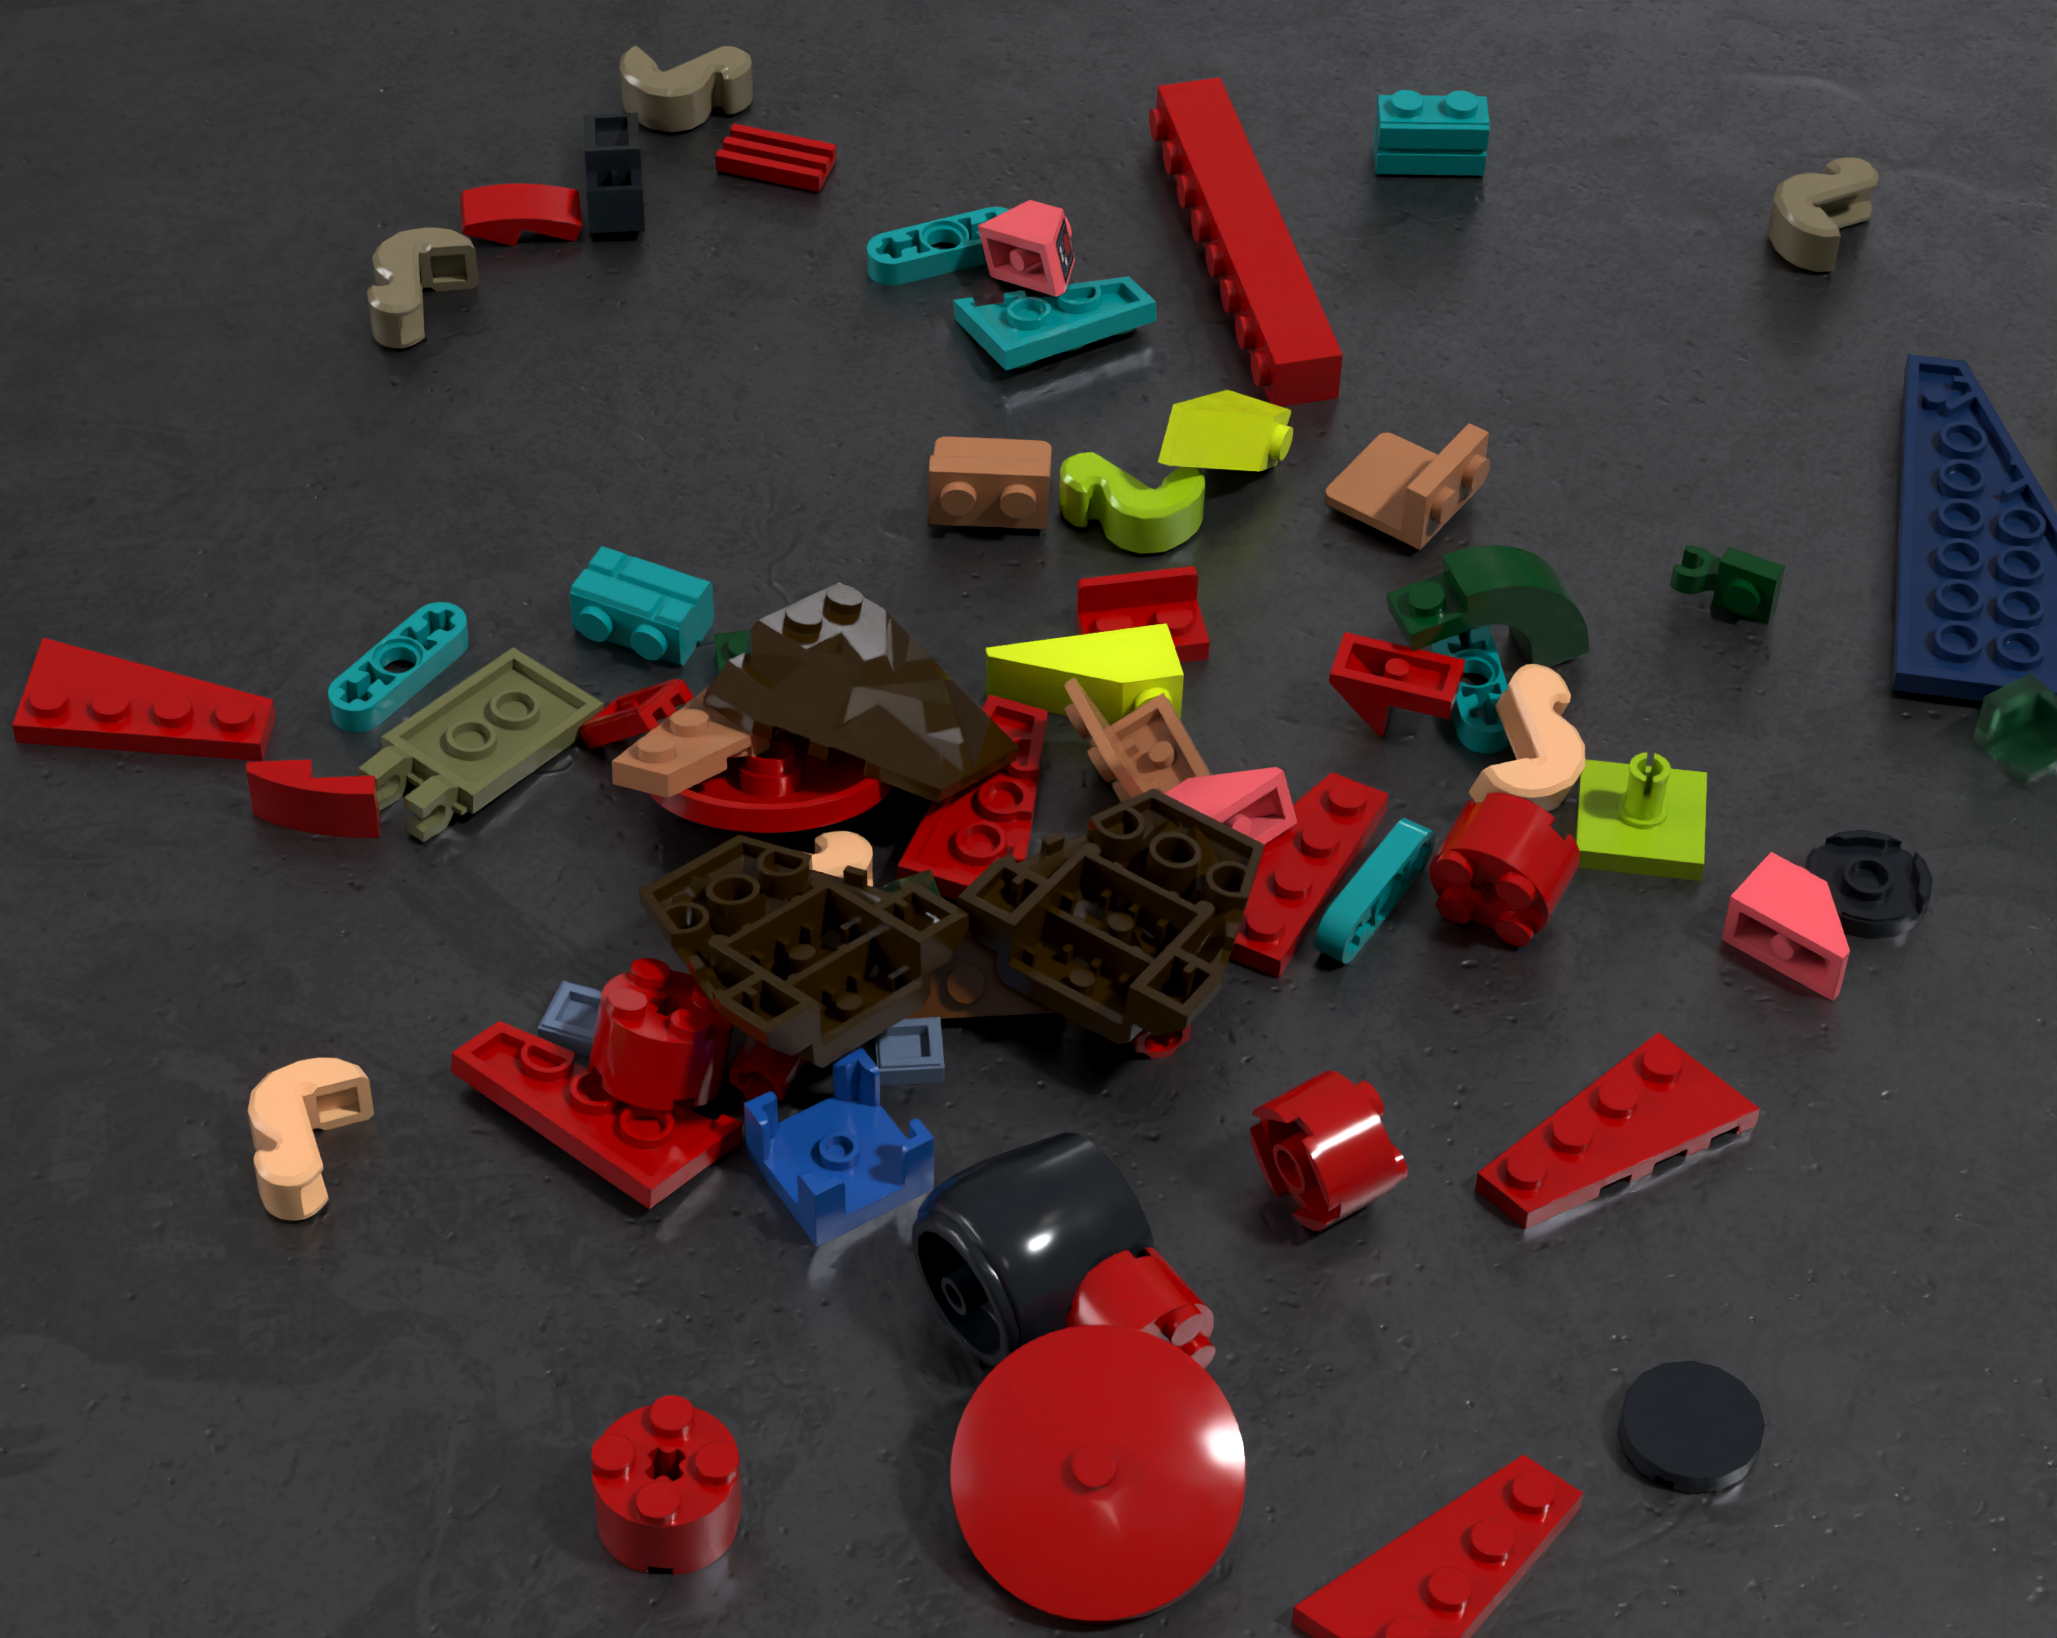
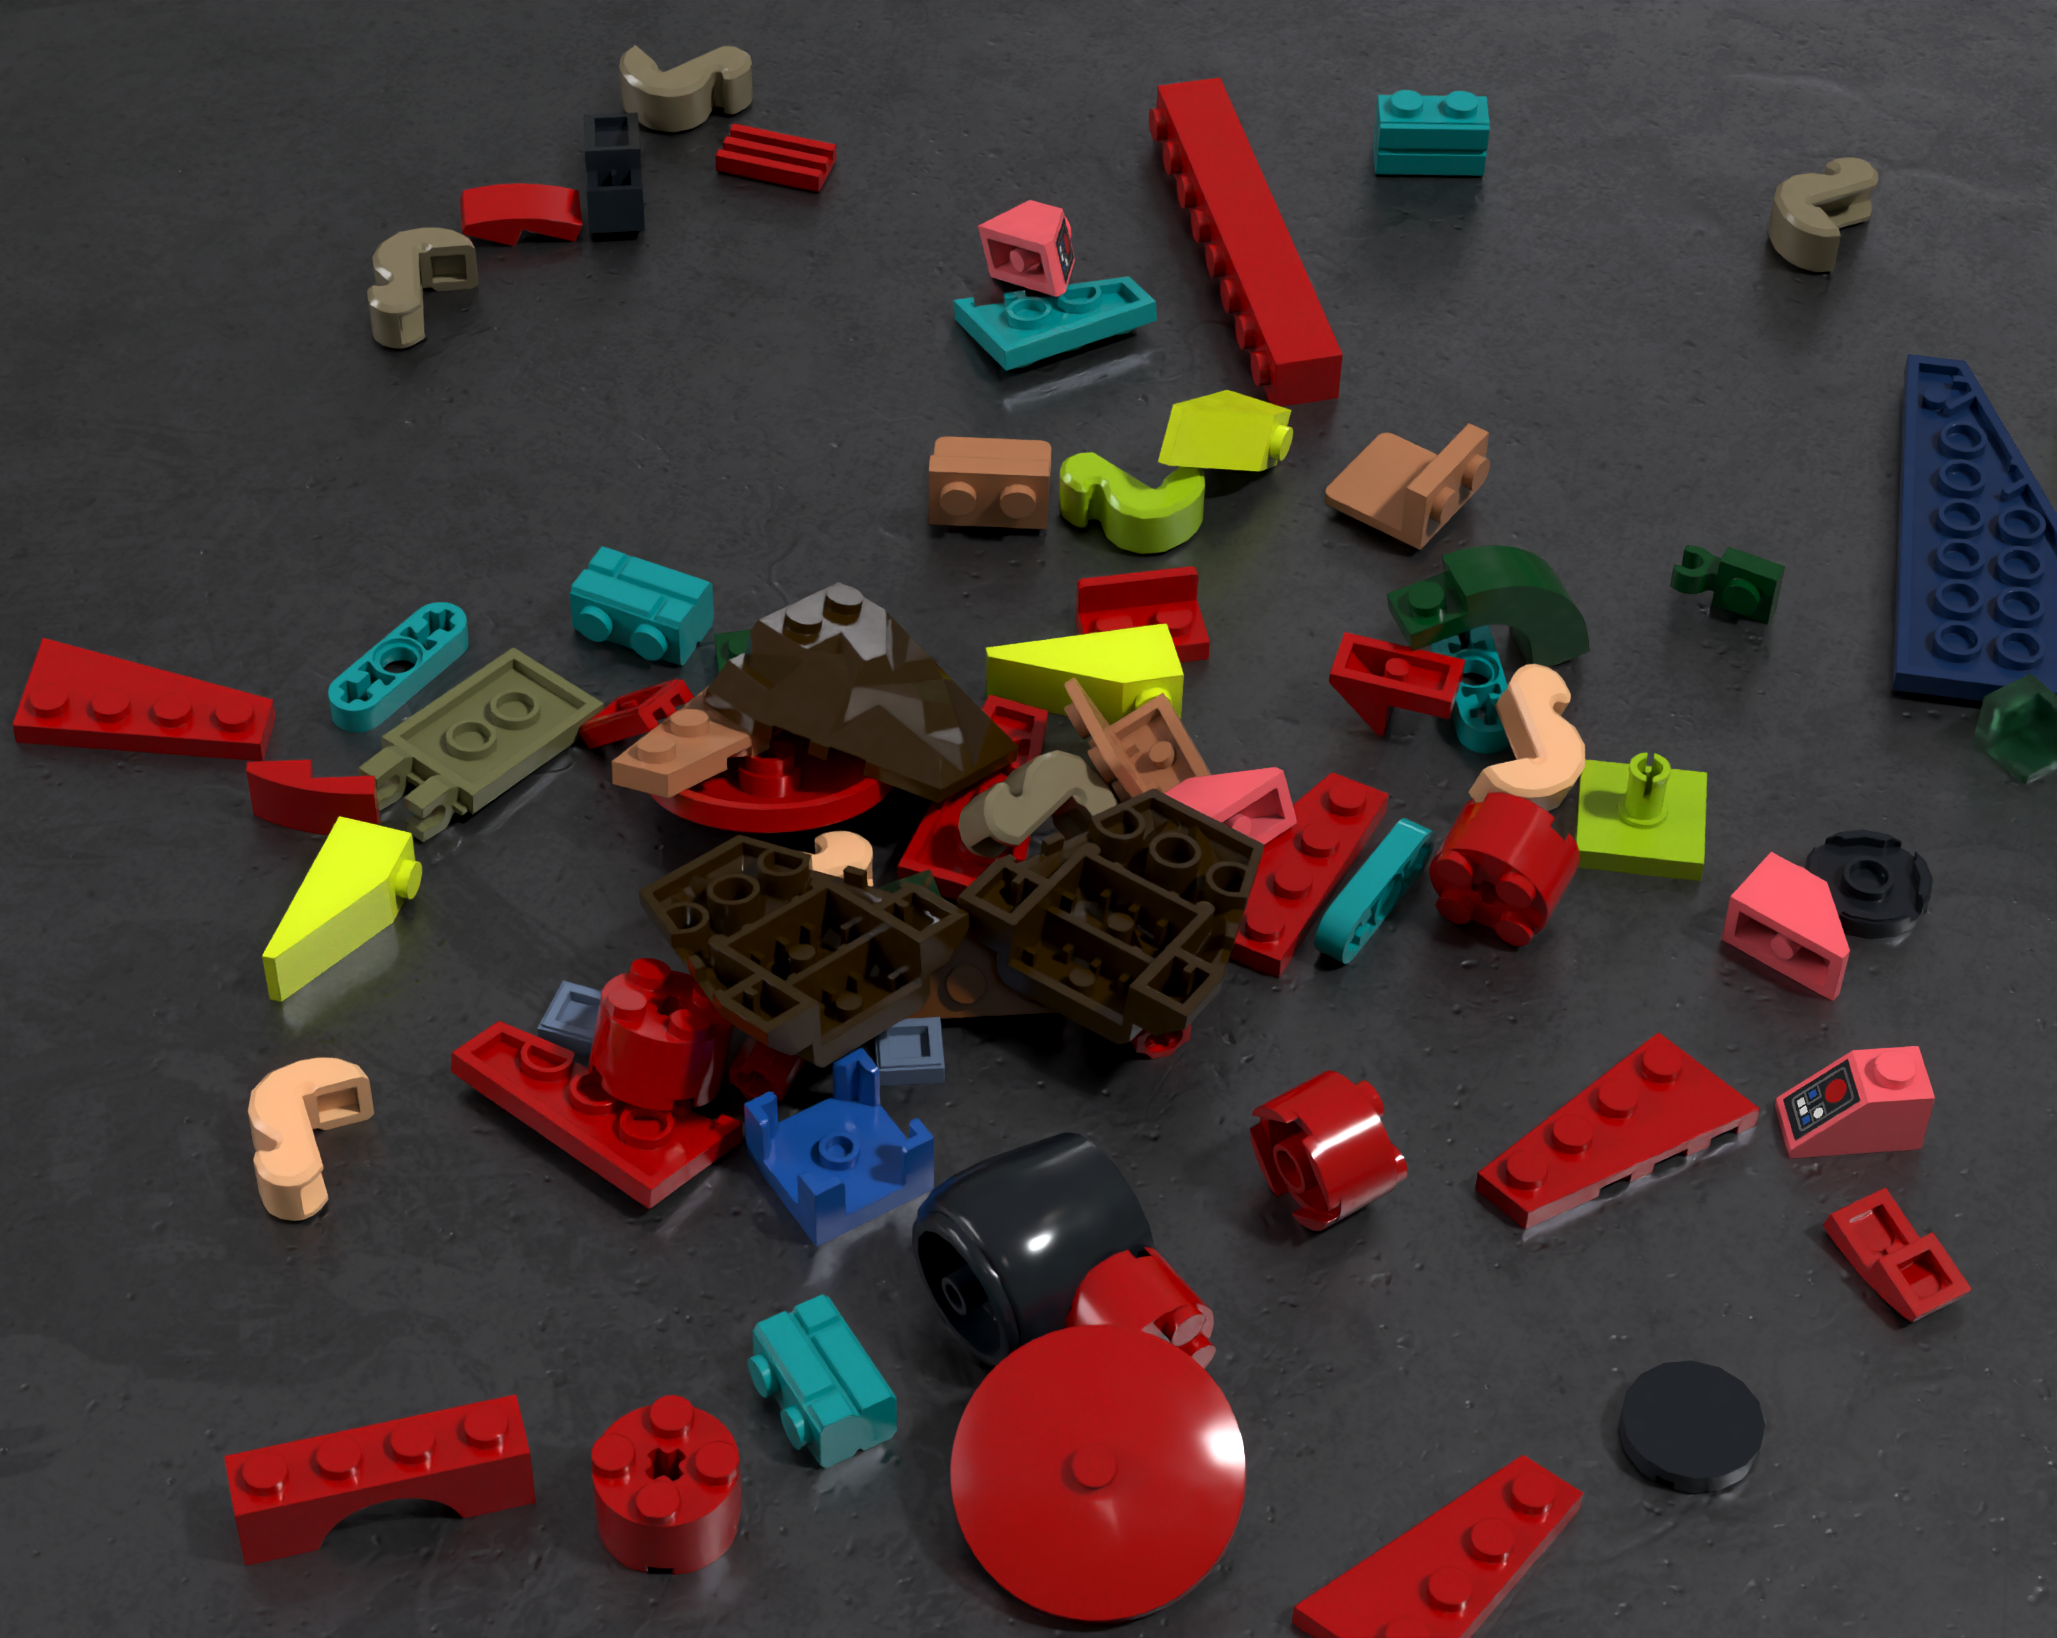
teal beam [867,207,1009,286] -> none
none -> red arch [224,1394,536,1566]
none -> neon yellow slope [262,816,422,1002]
none -> teal brick [747,1294,897,1468]
none -> dark tan animal [958,750,1118,860]
none -> coral slope [1774,1046,1935,1159]
none -> red slope [1822,1187,1972,1323]

